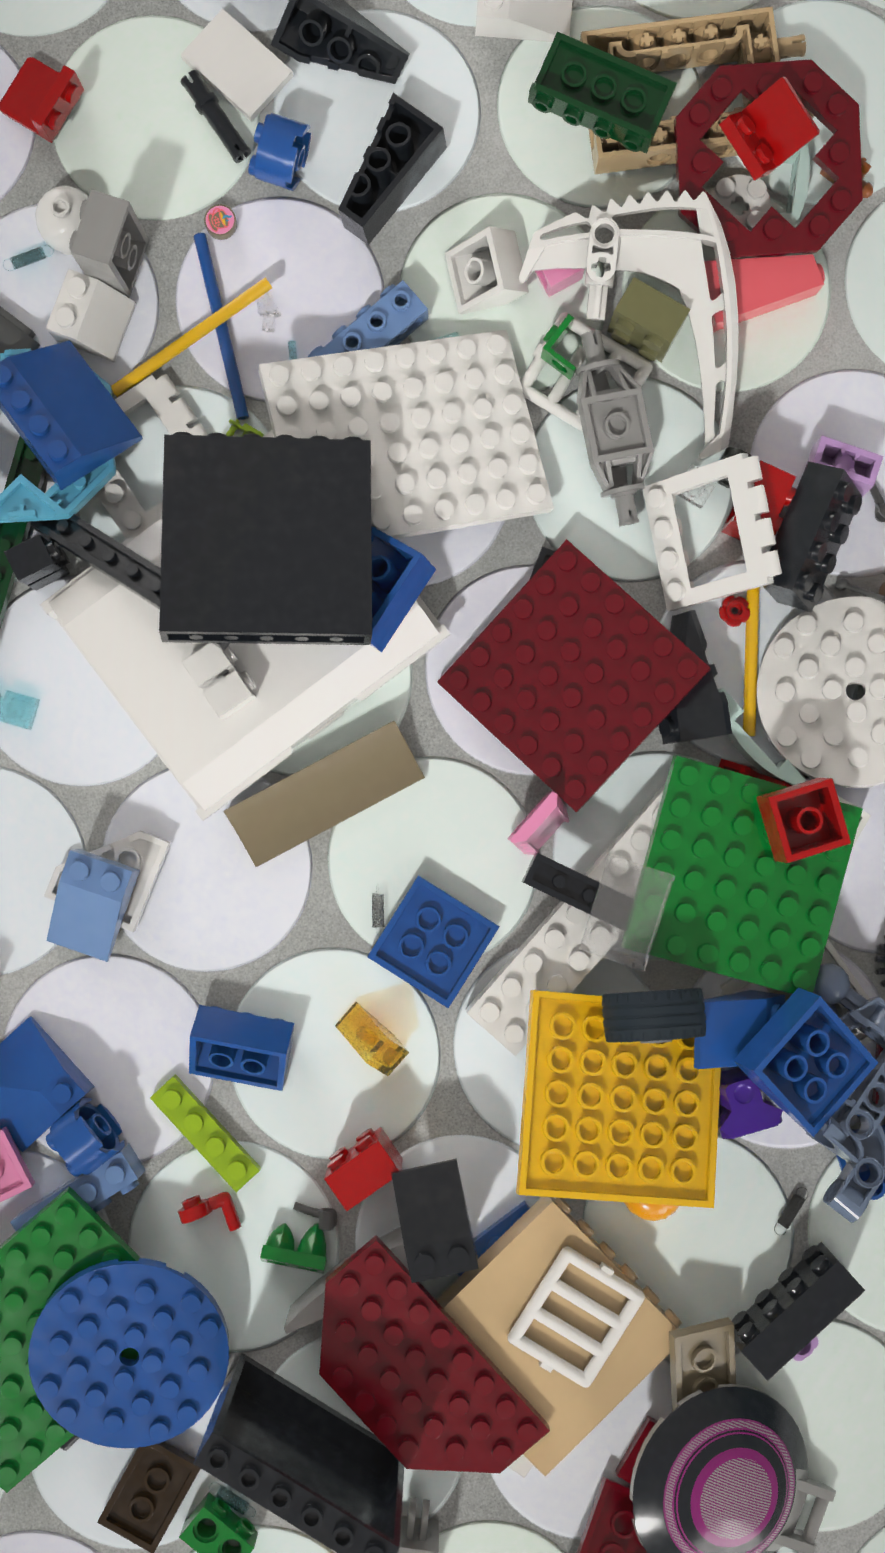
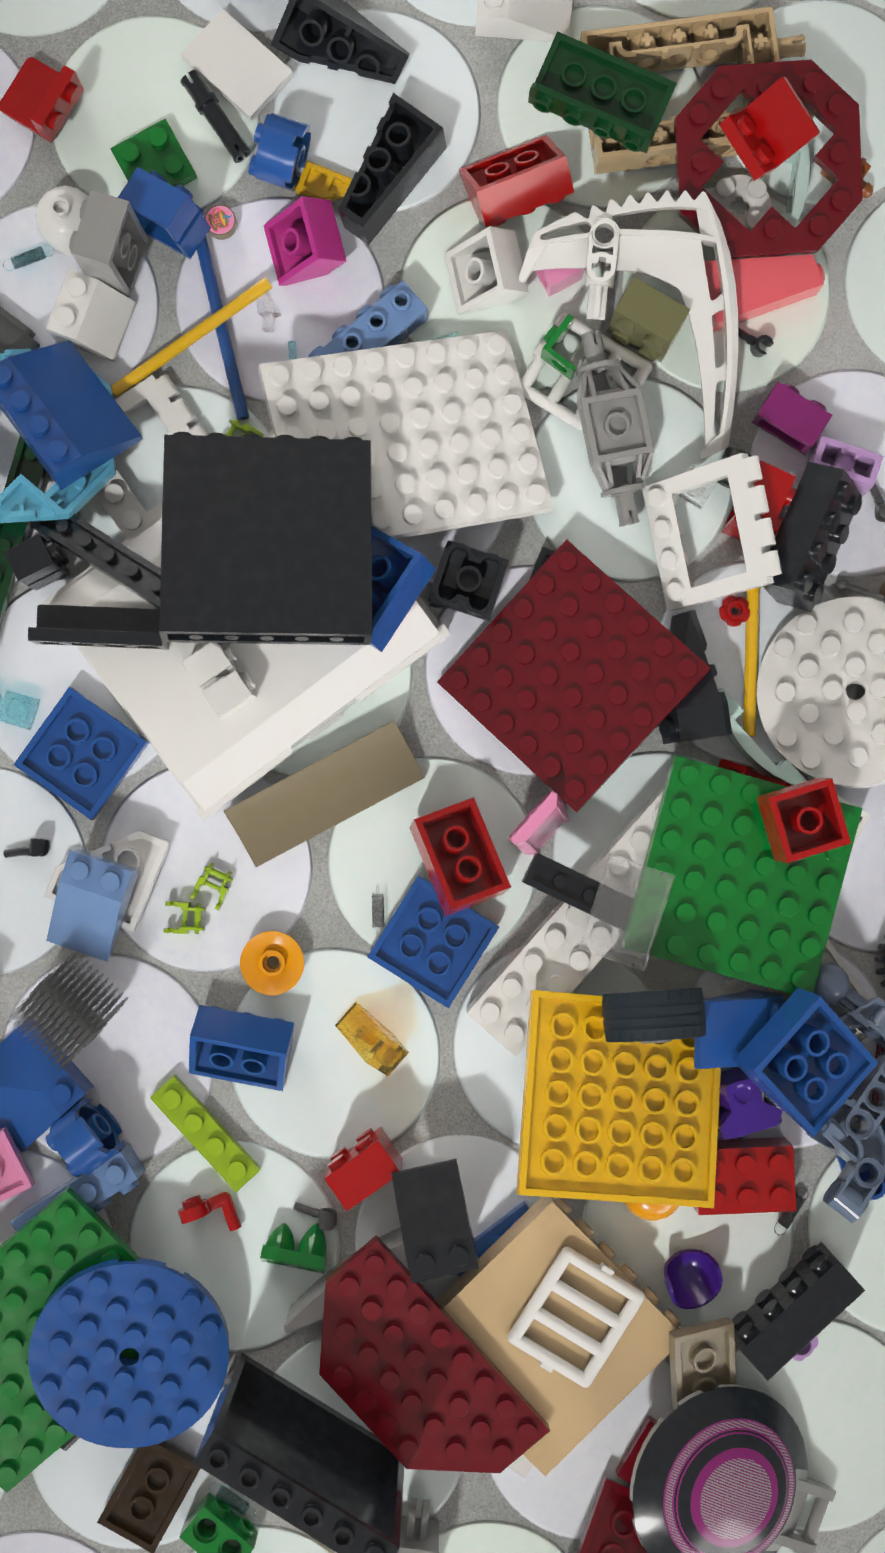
none -> black hand [3,838,49,858]
none -> dark grey piece [7,951,128,1070]
none -> blue plate [13,687,150,820]
none -> black panel [28,604,169,650]
none -> green plate [110,118,197,187]
none -> blue piece [118,167,211,259]
none -> lime piece [163,901,206,934]
none -> lime piece [190,862,233,911]
none -> light orange dish [240,931,304,995]
none -> dark pink slope [263,196,347,286]
none -> yellow tile [295,160,352,203]
none -> red brick [409,797,511,917]
none -> black piece [428,540,509,621]
none -> red slope [459,135,574,228]
none -> dark purple helmet [664,1249,723,1309]
none -> red brick [693,1137,796,1215]
none -> black hand [738,327,774,357]
none -> magenta piece [751,382,832,455]

